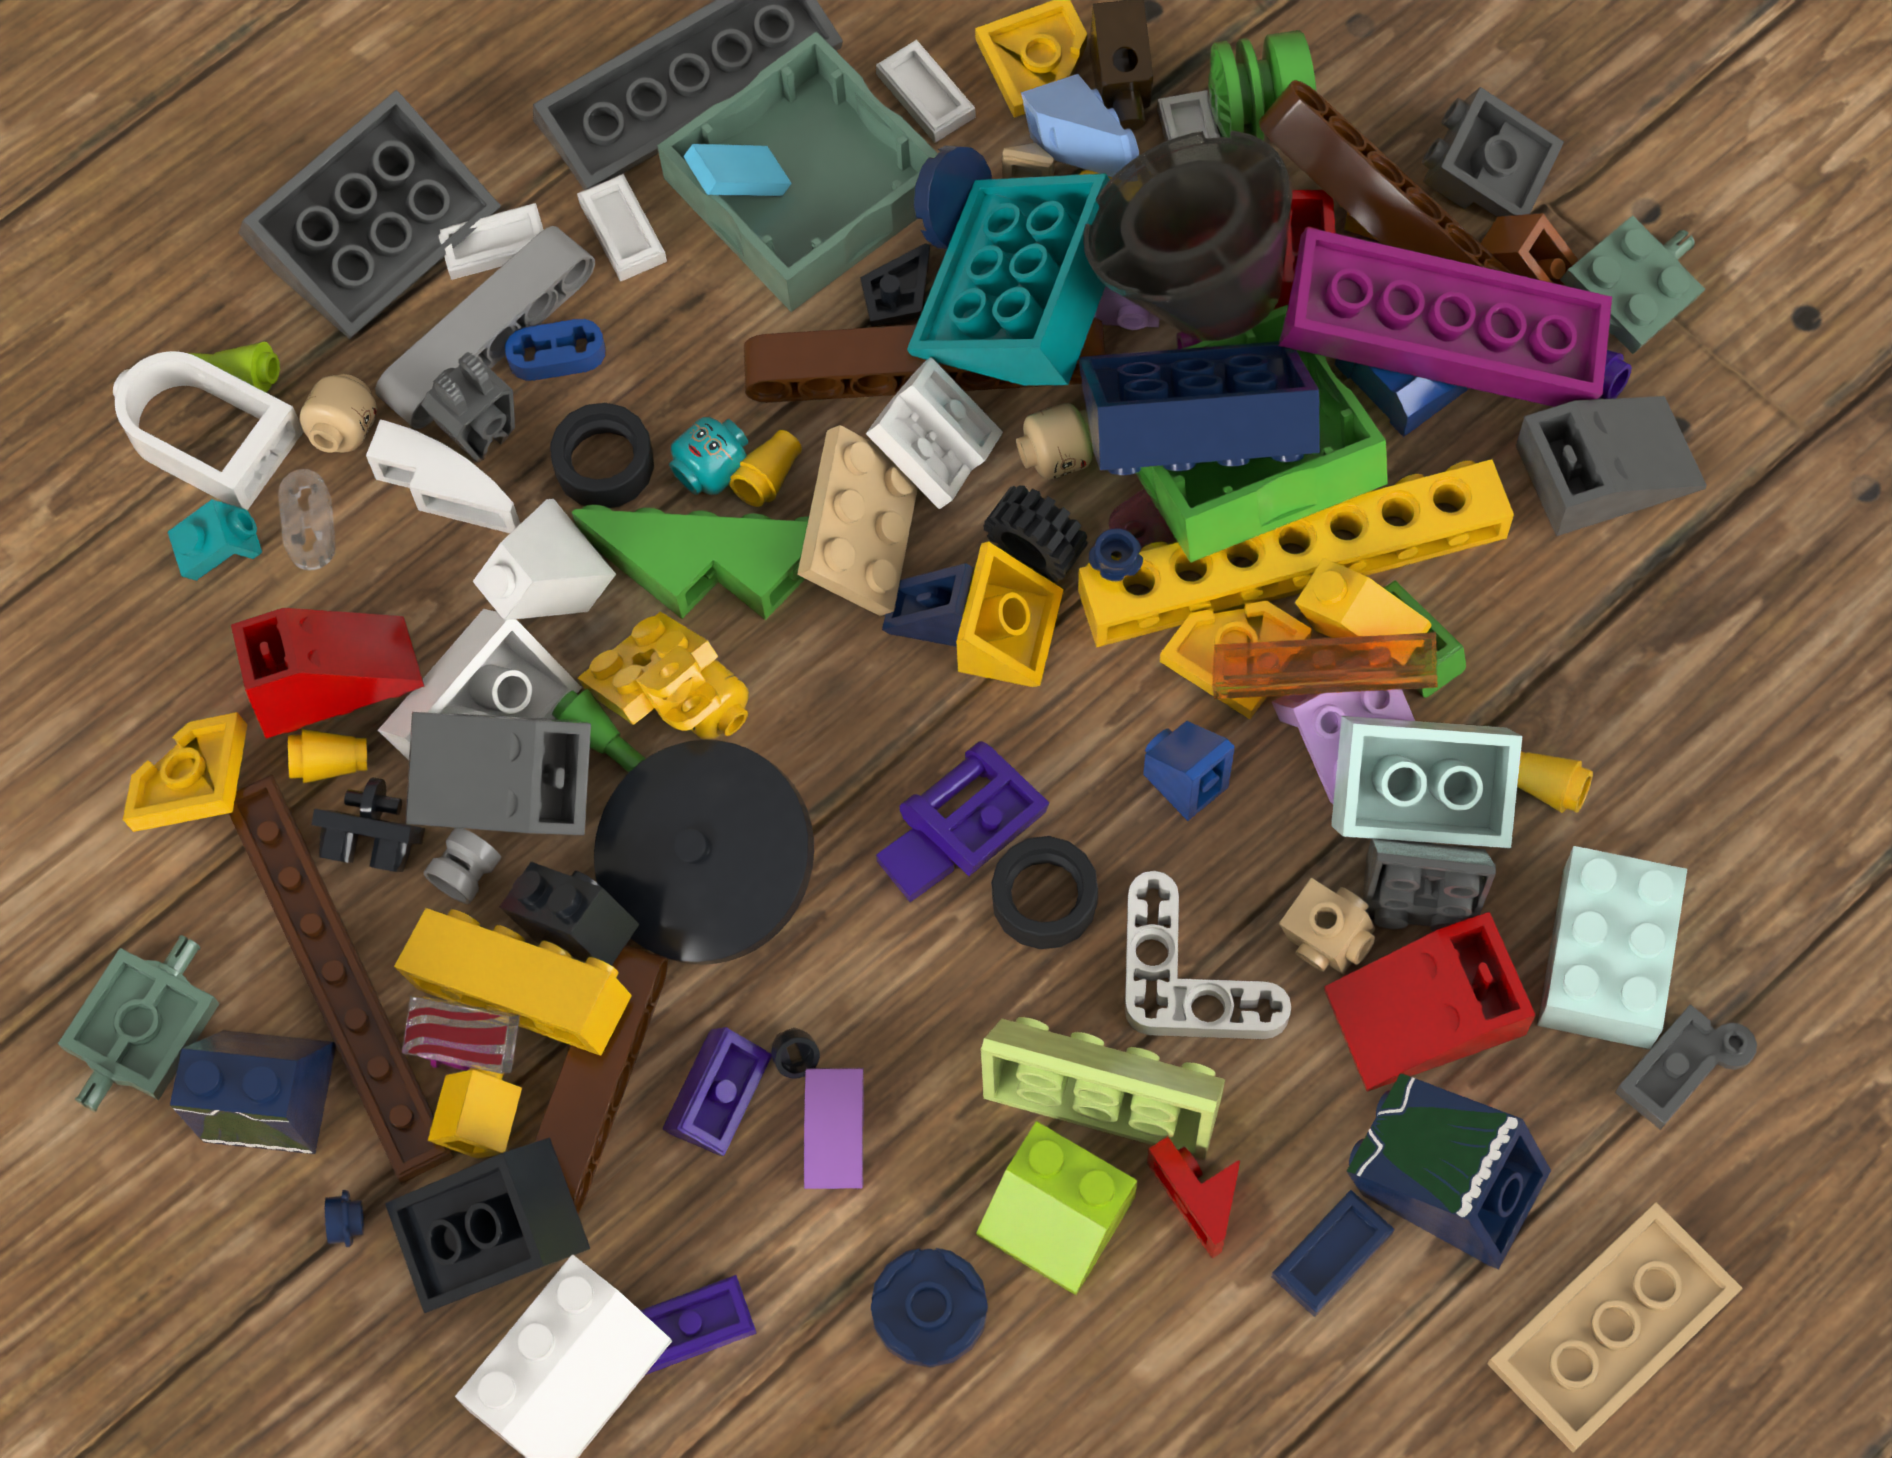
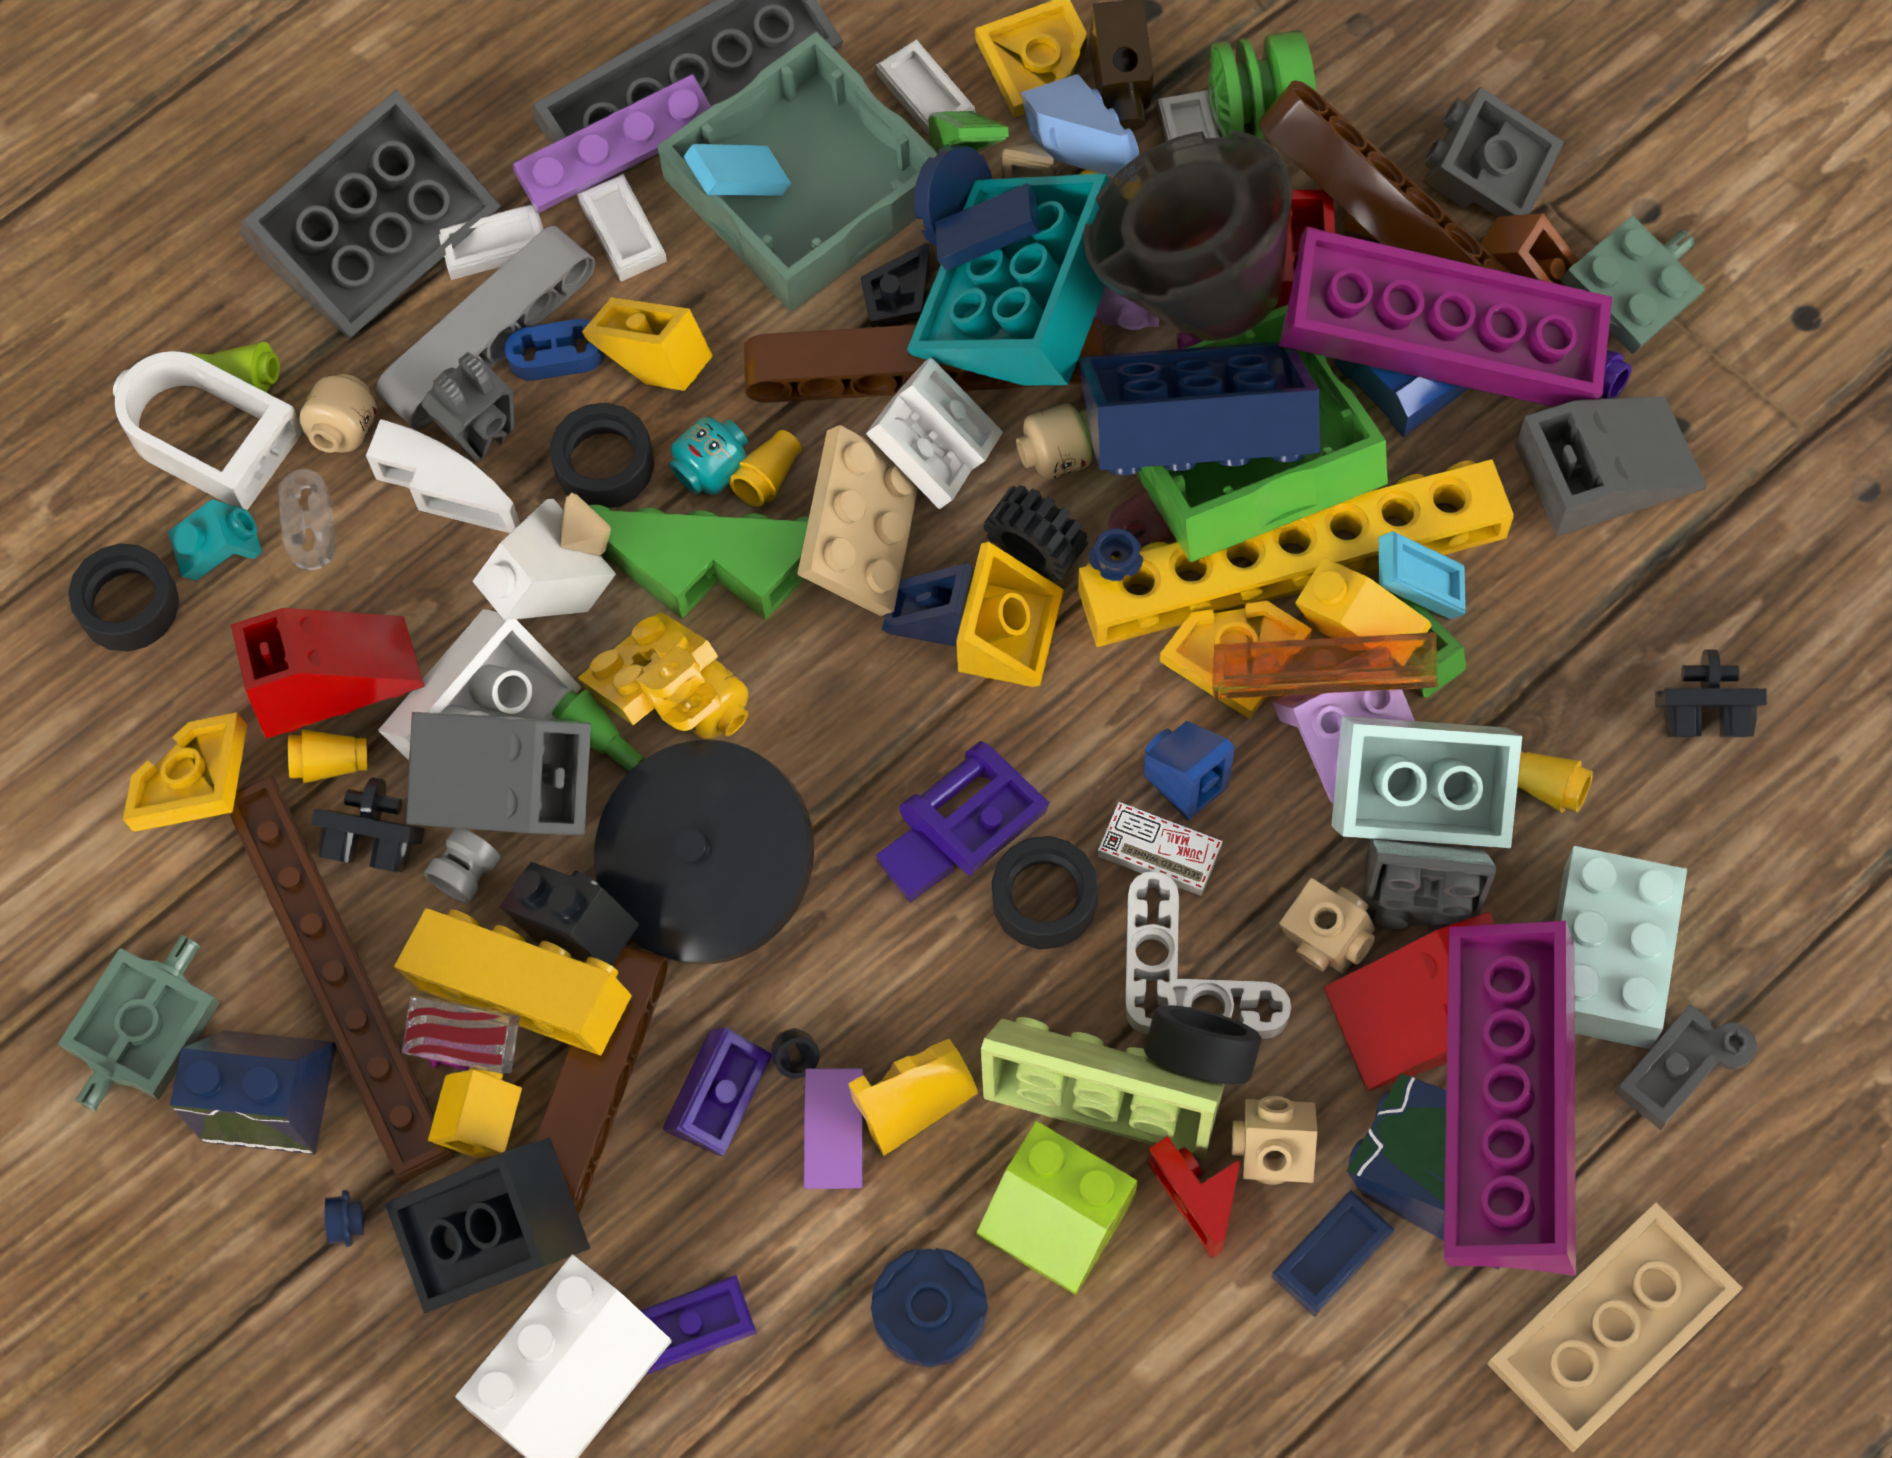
none -> black tyre [68,543,179,652]
none -> medium lavender plate [513,74,711,214]
none -> tan slope [560,493,611,556]
none -> yellow slope [582,297,713,391]
none -> yellow slope [848,1039,978,1156]
none -> bright green slope [928,111,1009,153]
none -> dark blue tile [935,183,1039,271]
none -> tile [1098,802,1223,896]
none -> black tyre [1144,1005,1262,1085]
none -> tan brick [1231,1096,1318,1185]
none -> medium azure tile [1378,531,1466,620]
none -> magenta arch [1444,921,1576,1276]
none -> black hips [1655,649,1767,737]

